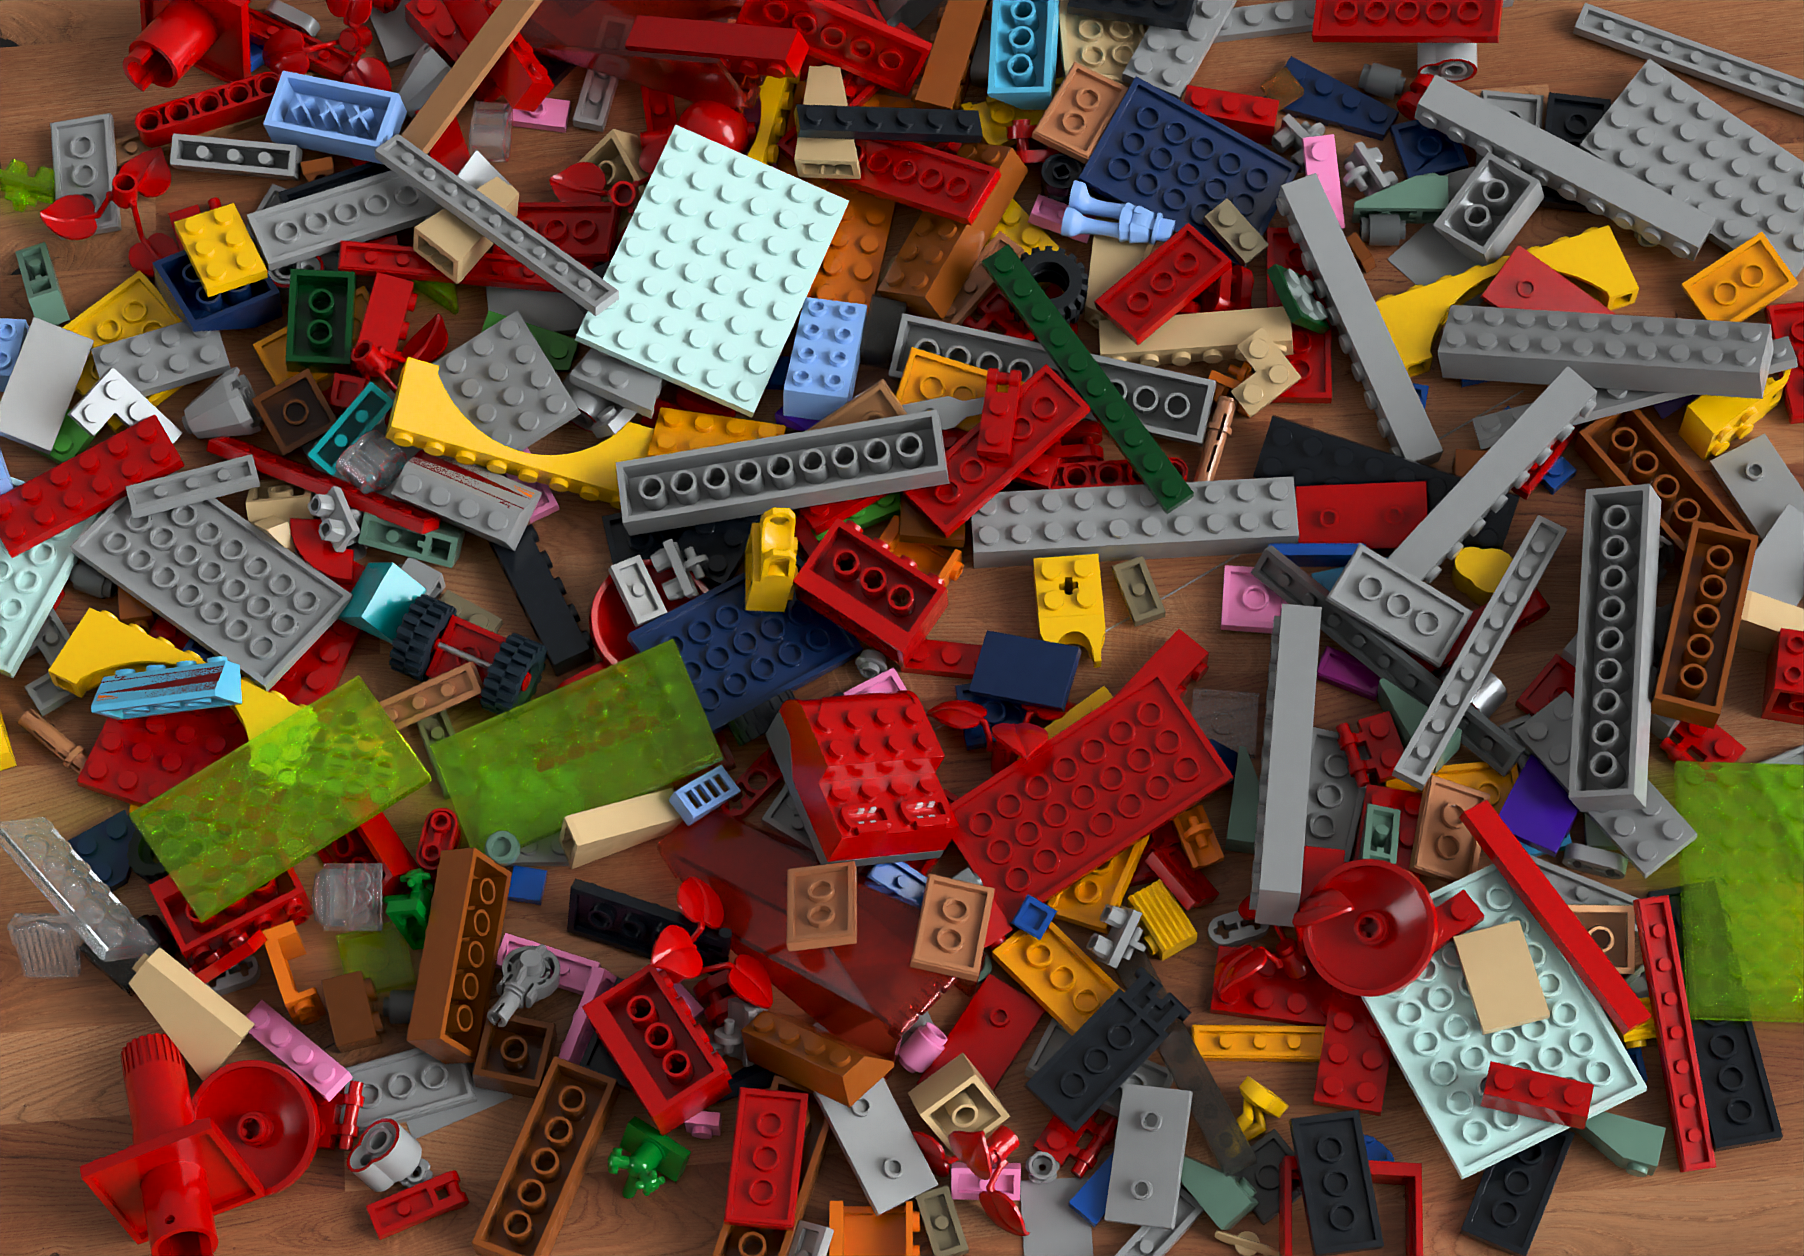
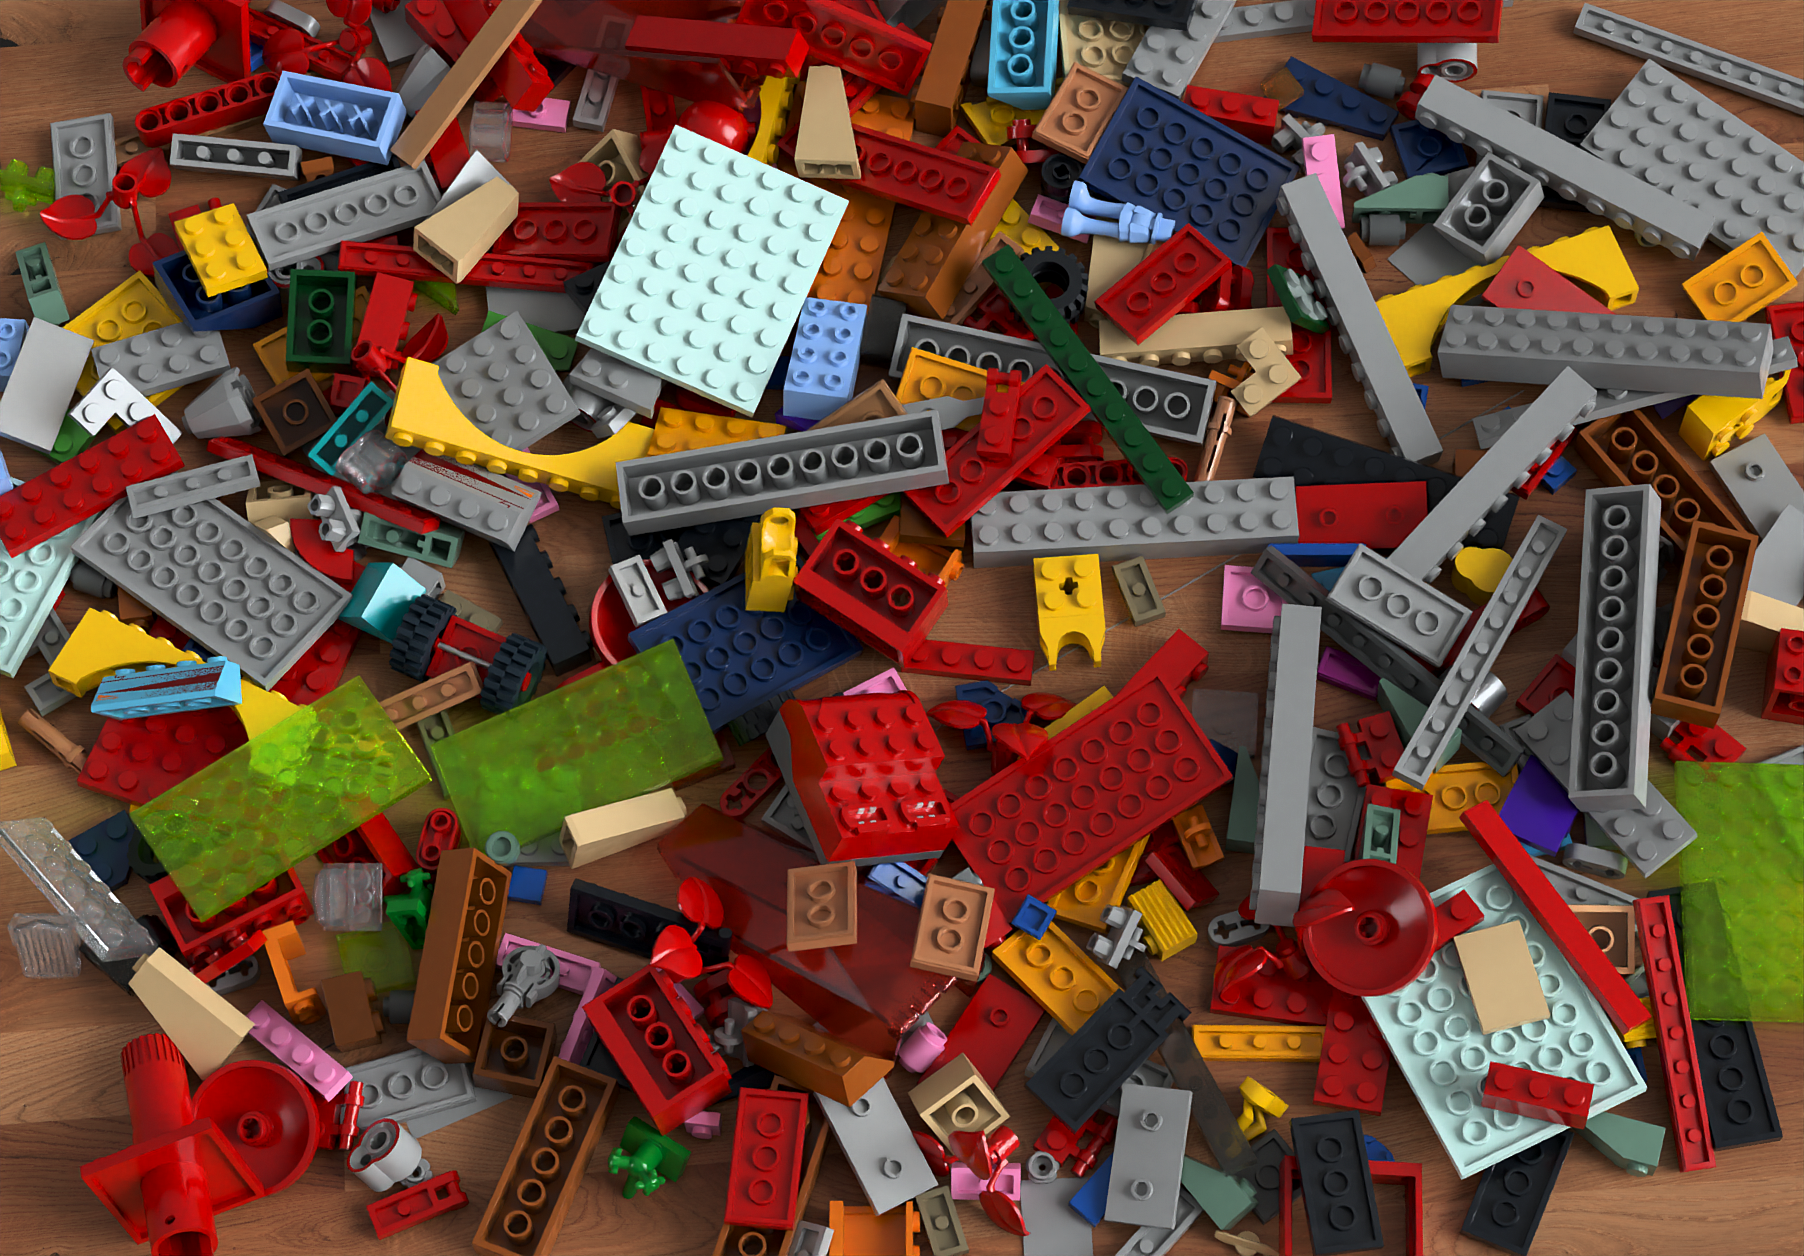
light grey plate [375,134,619,316] -> none
light blue slope [669,765,741,826] -> none
black plate [794,104,983,143] -> none
light grey plate [855,650,887,679] -> none
dark blue tile [969,630,1082,712] -> none
dark tan plate [1202,198,1269,267] -> none
nougat tile [1409,775,1490,884] -> none

